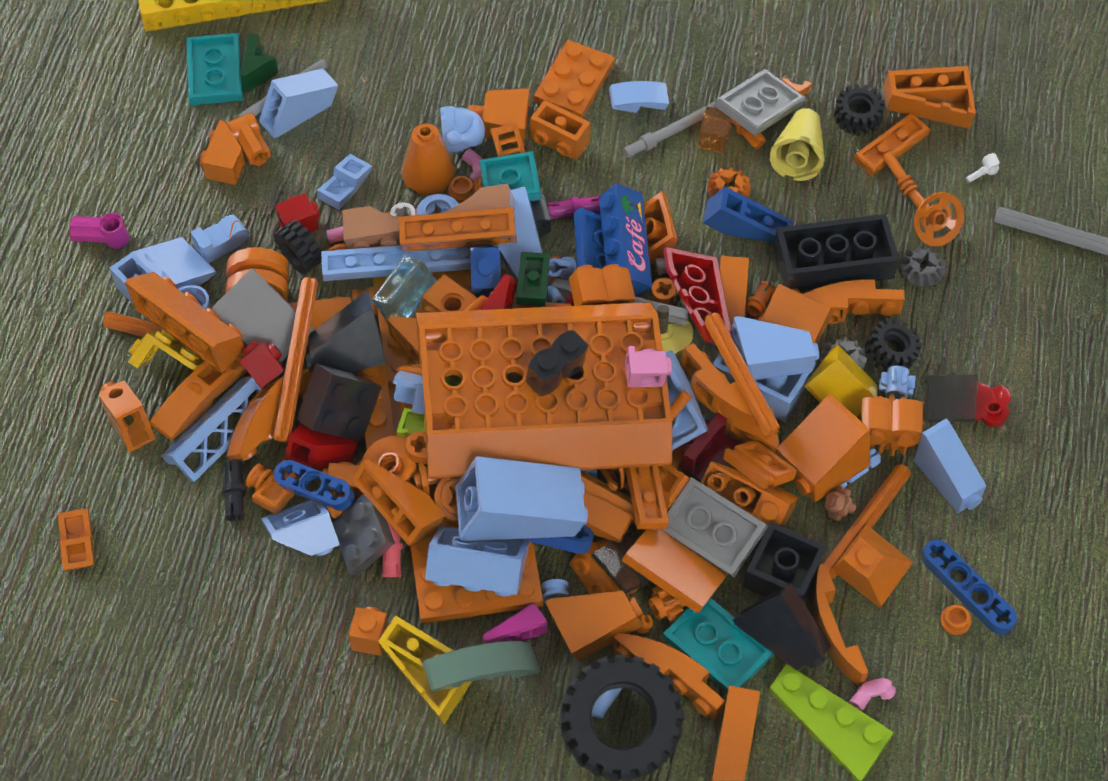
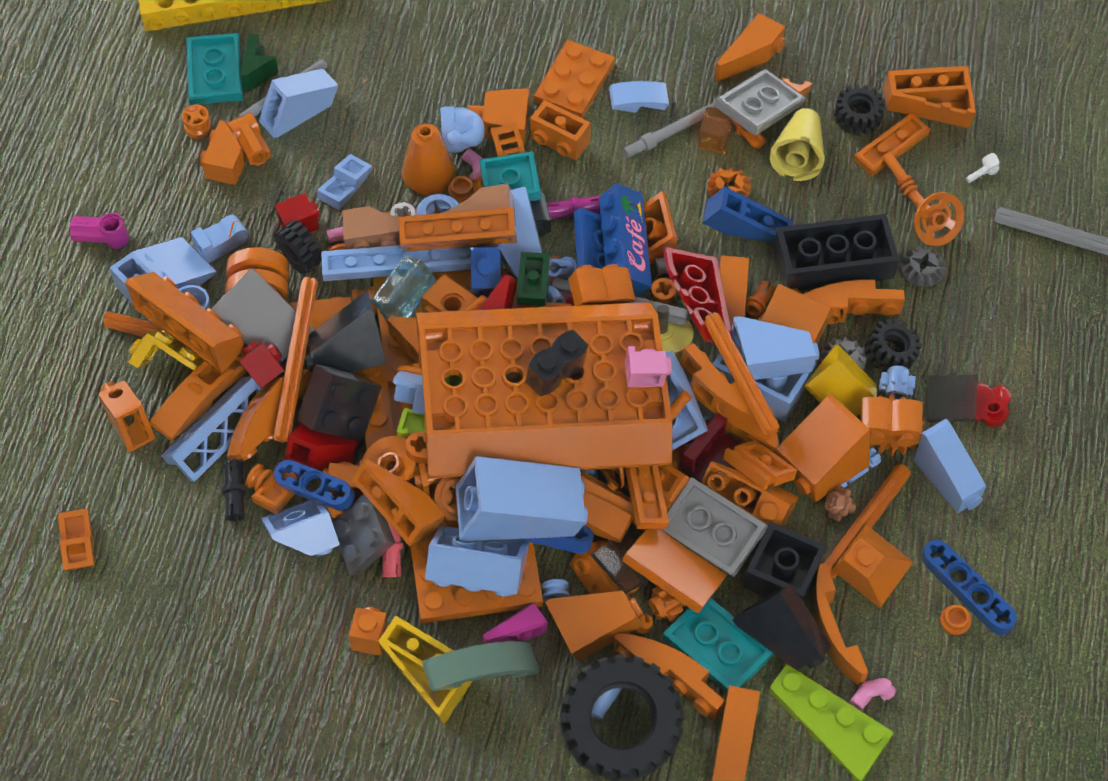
none -> orange wheel [182,104,212,139]
none -> orange slope [714,13,786,82]

